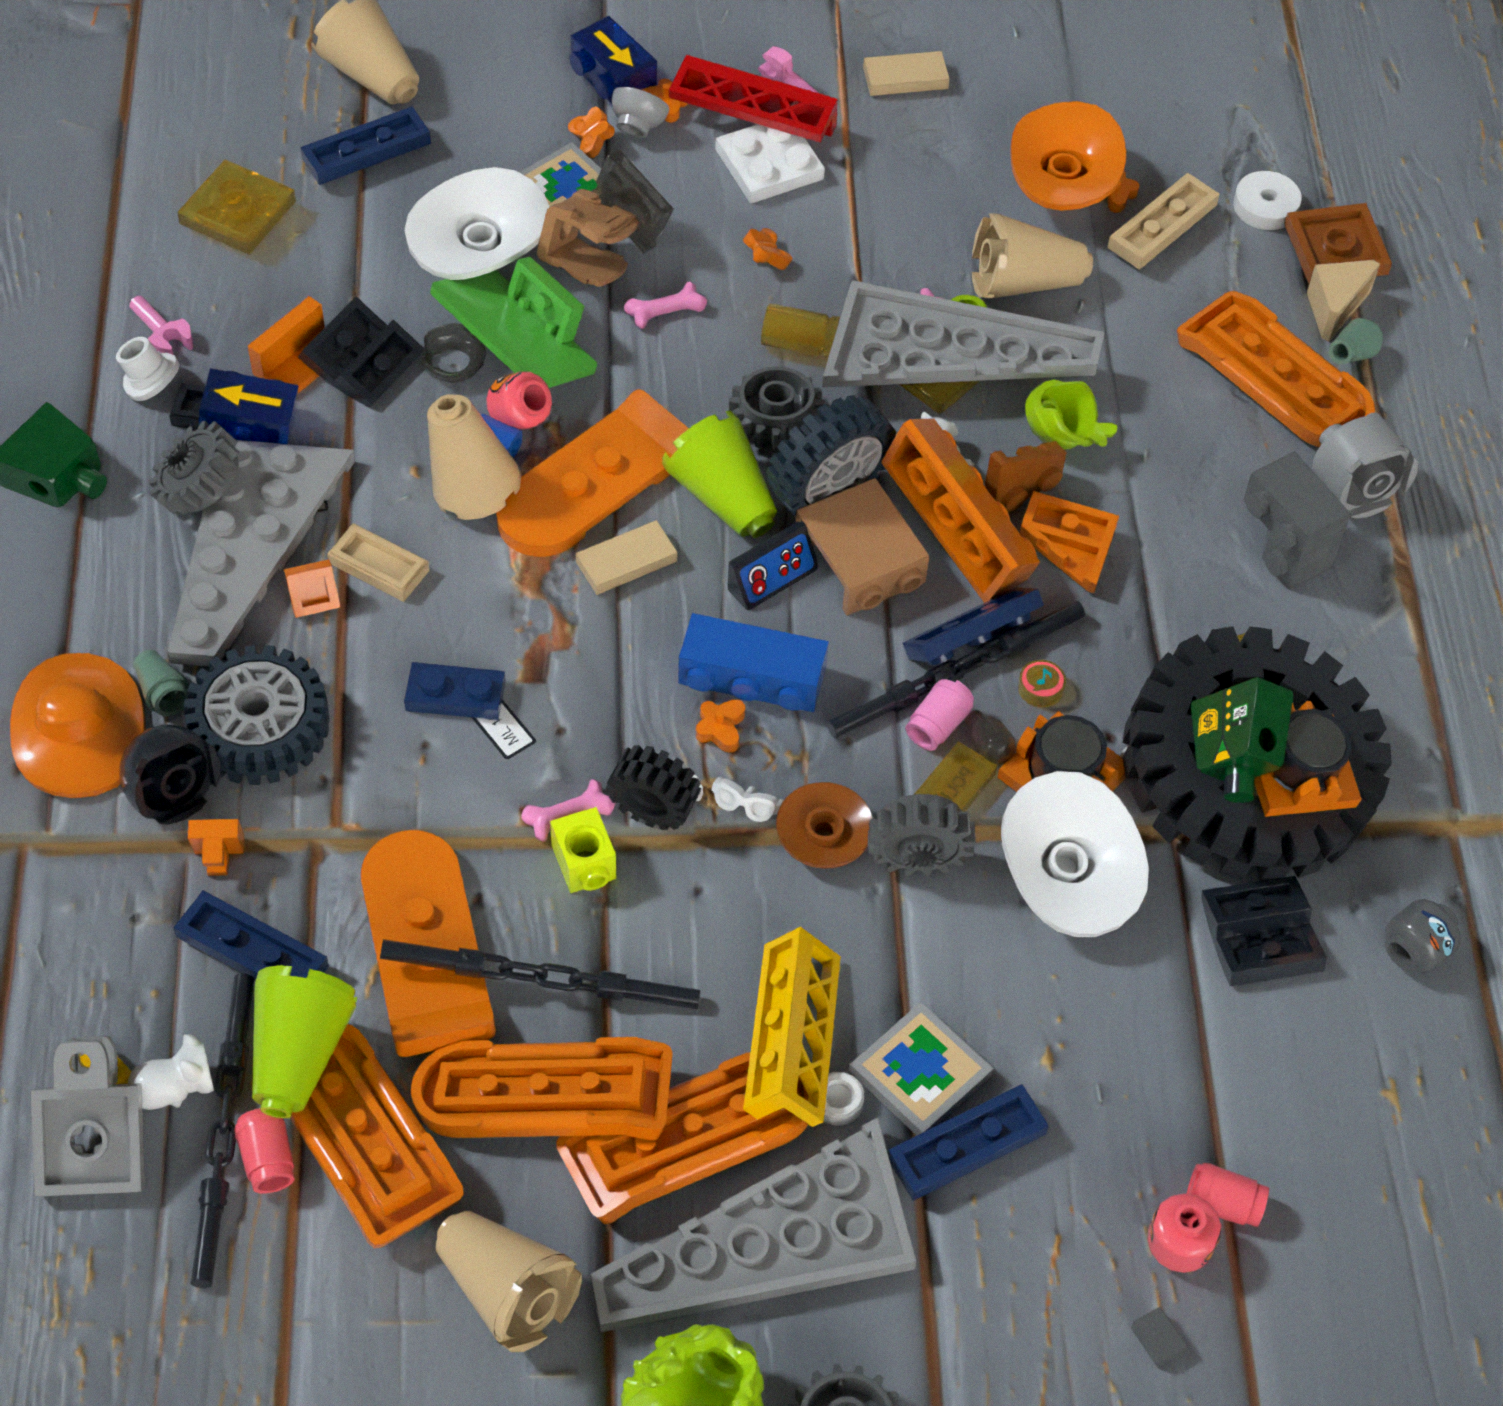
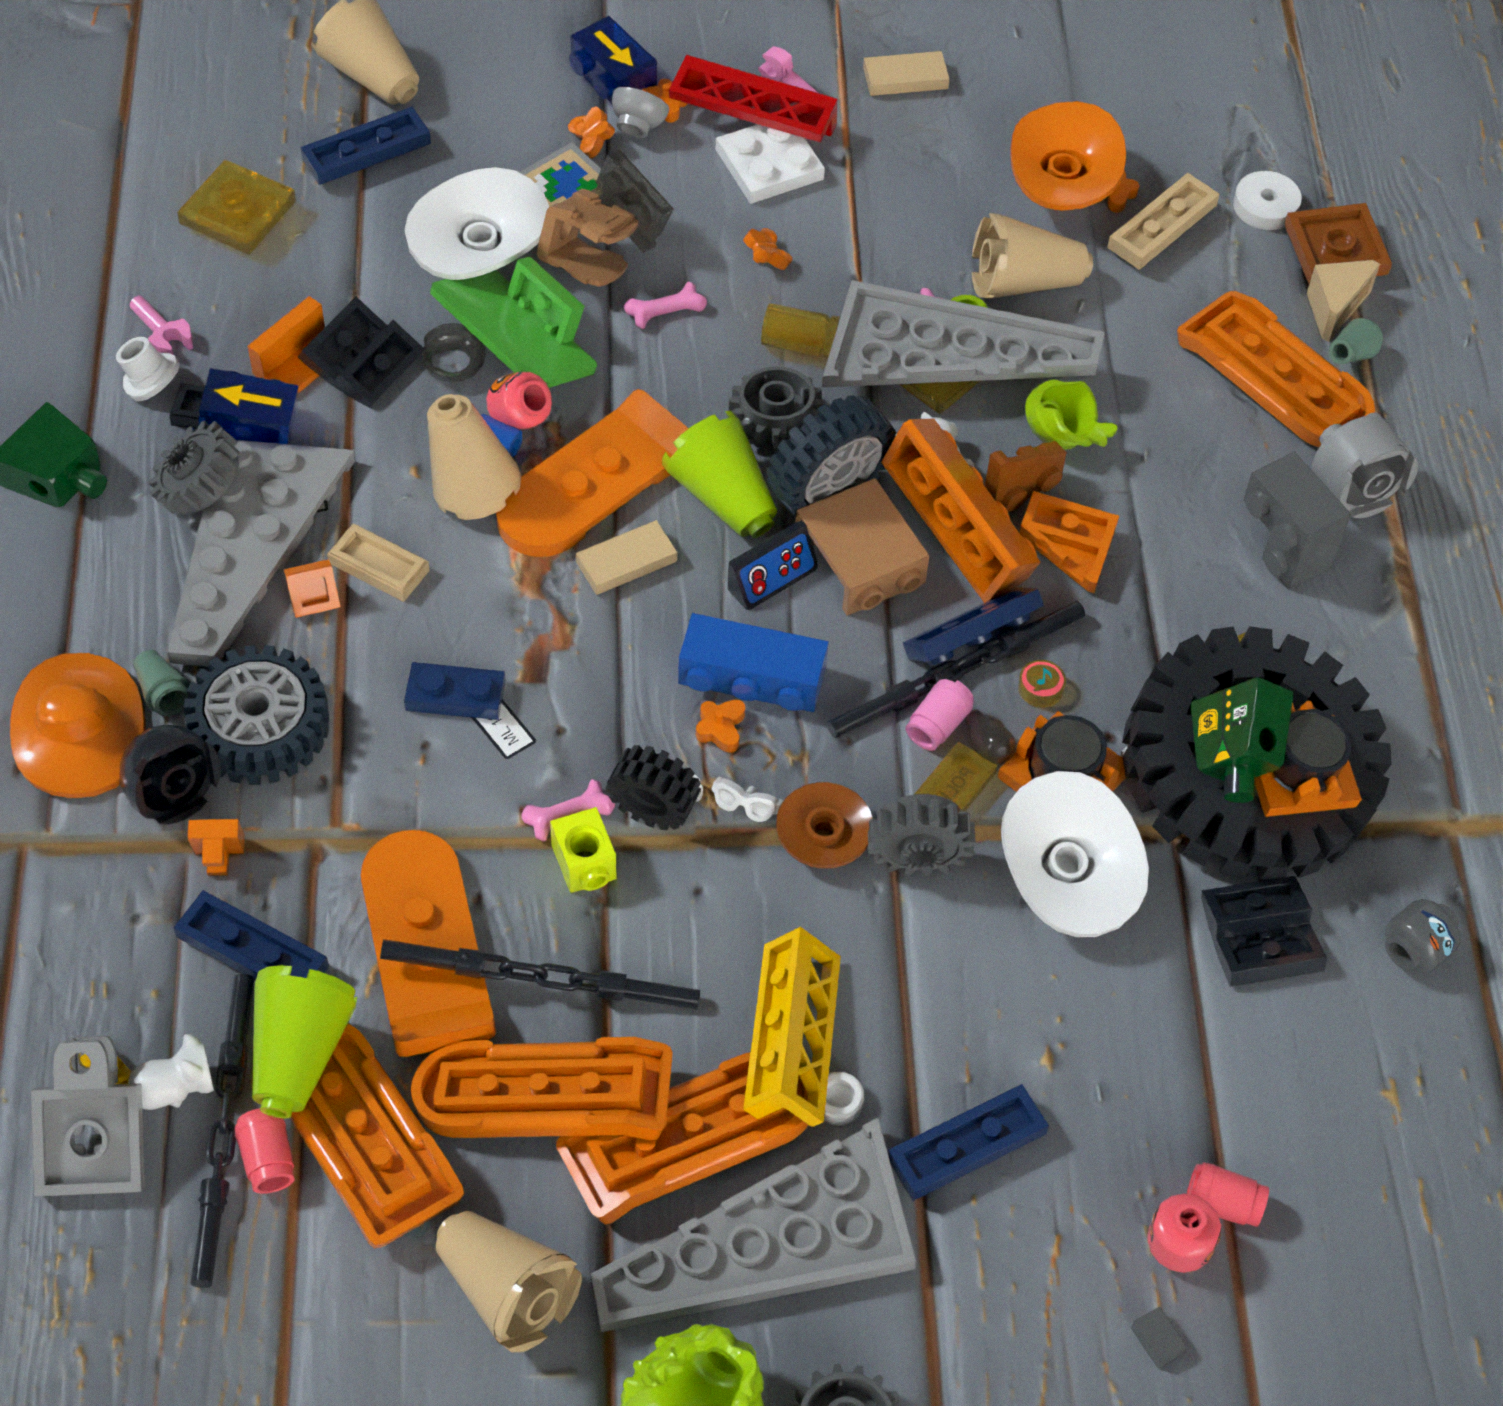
tile [849,1002,994,1136] -> none

